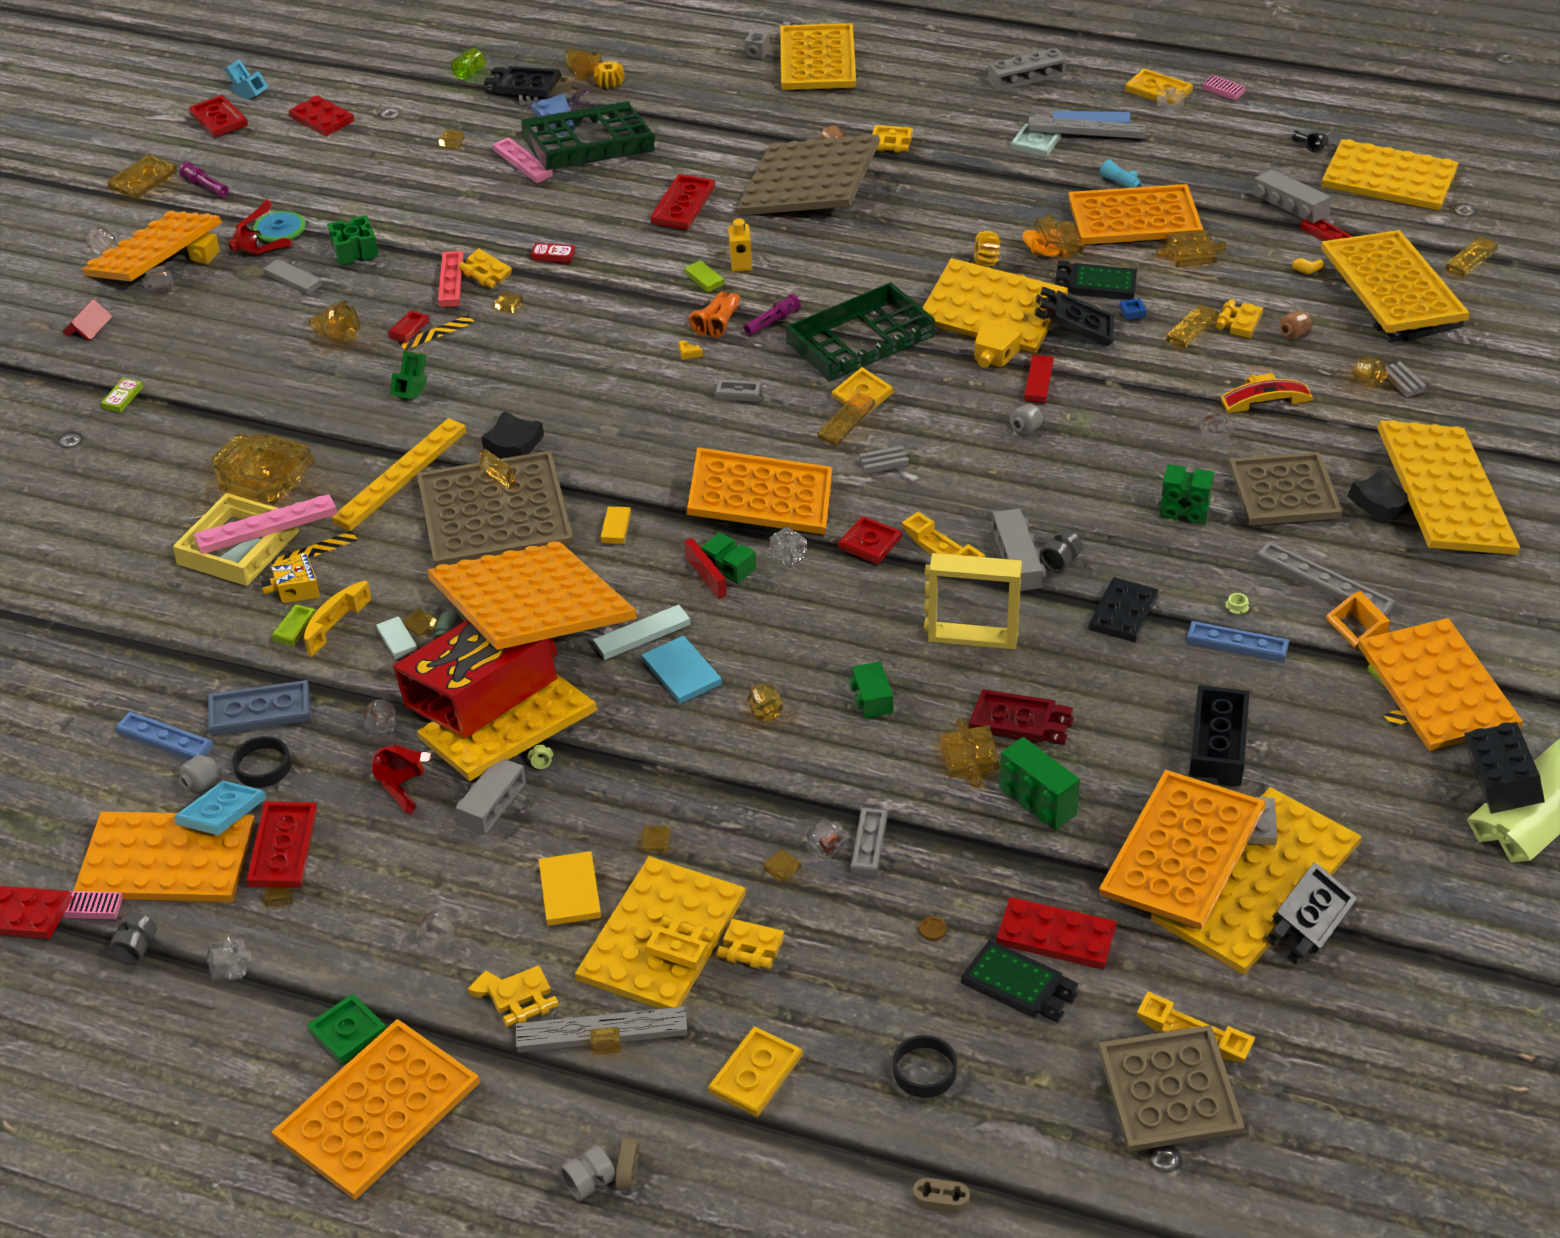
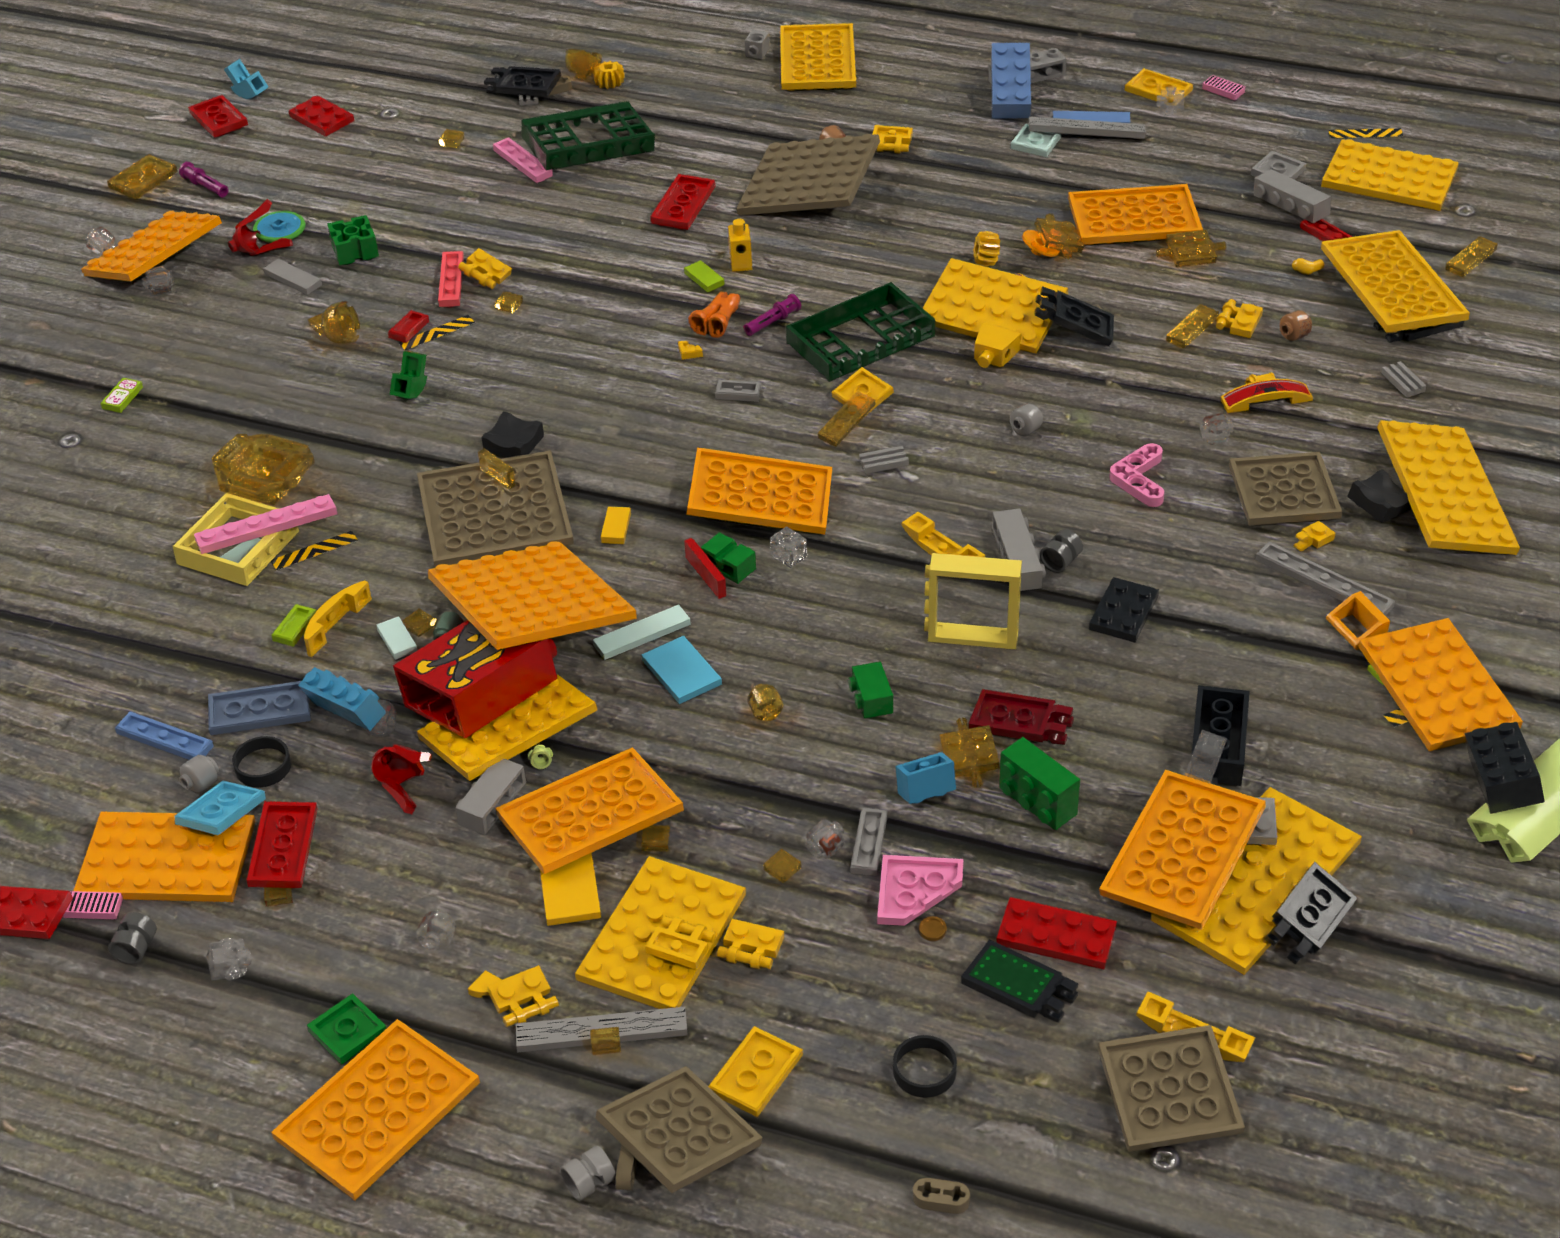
panel [62,299,112,341] -> none
yellow brick [187,232,220,264] -> none
yellow torso [260,552,320,603] -> none
yellow plate [332,418,466,531] -> none
clear neon green wheel [451,48,486,81] -> none
medium blue wing [531,93,576,136] -> none
red tile [531,243,575,263] -> none
piece [568,88,603,122] -> none
red plate [838,516,902,564] -> none
red tile [1024,355,1054,403] -> none
tile [1055,261,1137,300] -> none
medium azure piece [1099,159,1142,188] -> none
blue plate [1119,298,1147,320] -> none
green brick [1159,464,1214,525] -> none
medium blue tile [1186,621,1289,662] -> none
yellowish green plate [1225,593,1249,615] -> none
black bar [1292,130,1328,153] -> none
clear yellow head [1352,356,1387,387] -> none
none -> dark azure brick [298,667,387,731]
none -> light orange plate [495,747,684,874]
none -> dark tan plate [595,1066,763,1193]
none -> bright pink plate [877,855,963,926]
none -> dark azure brick [895,752,956,804]
none -> medium blue brick [991,43,1031,119]
none -> bright pink beam [1109,443,1164,507]
none -> clear slope [1185,730,1227,783]
none -> light grey plate [1251,151,1307,180]
none -> yellow plate [1294,521,1336,551]
none -> sticker [1328,128,1403,138]

